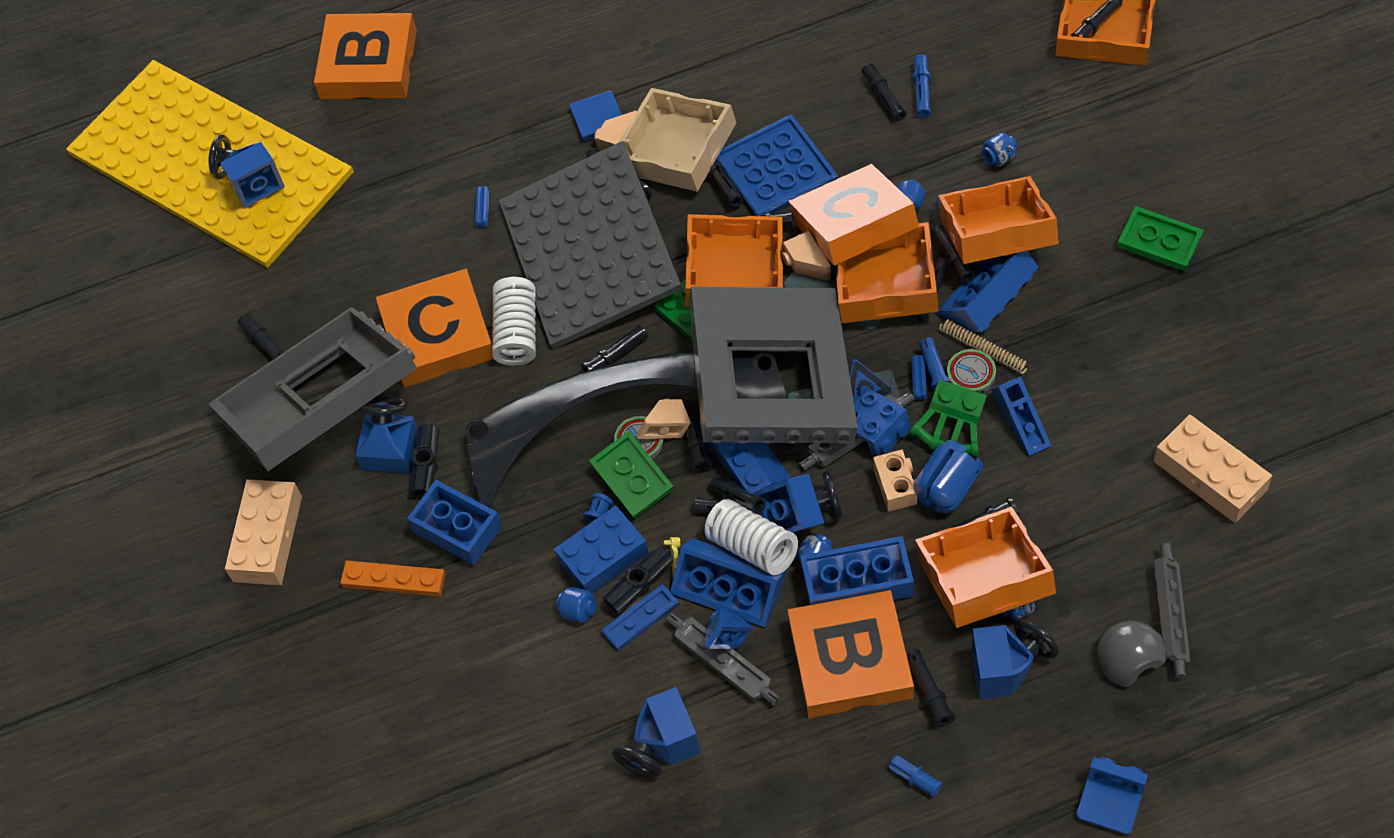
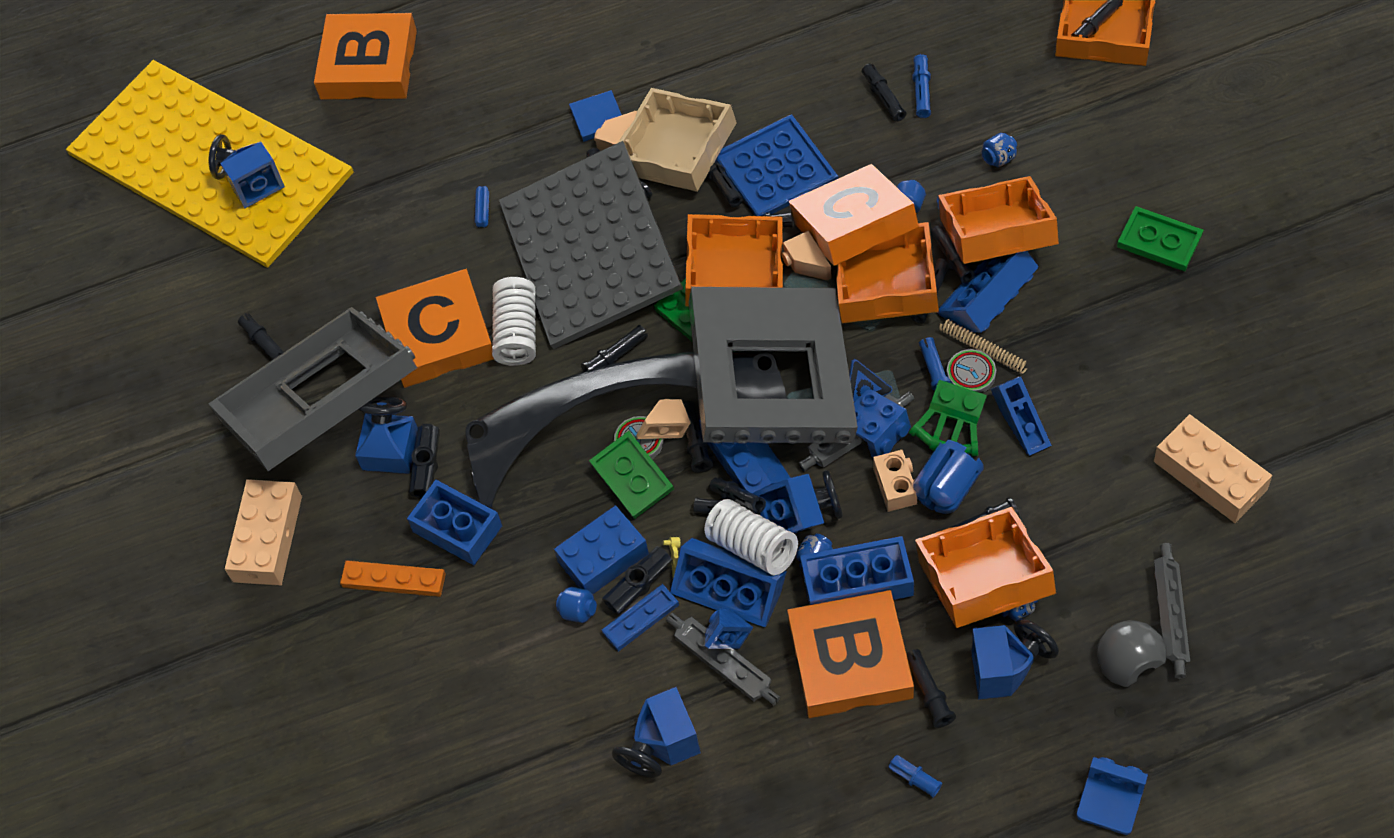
blue bush [583,493,613,523] -> none
blue axle [911,355,927,401] -> none

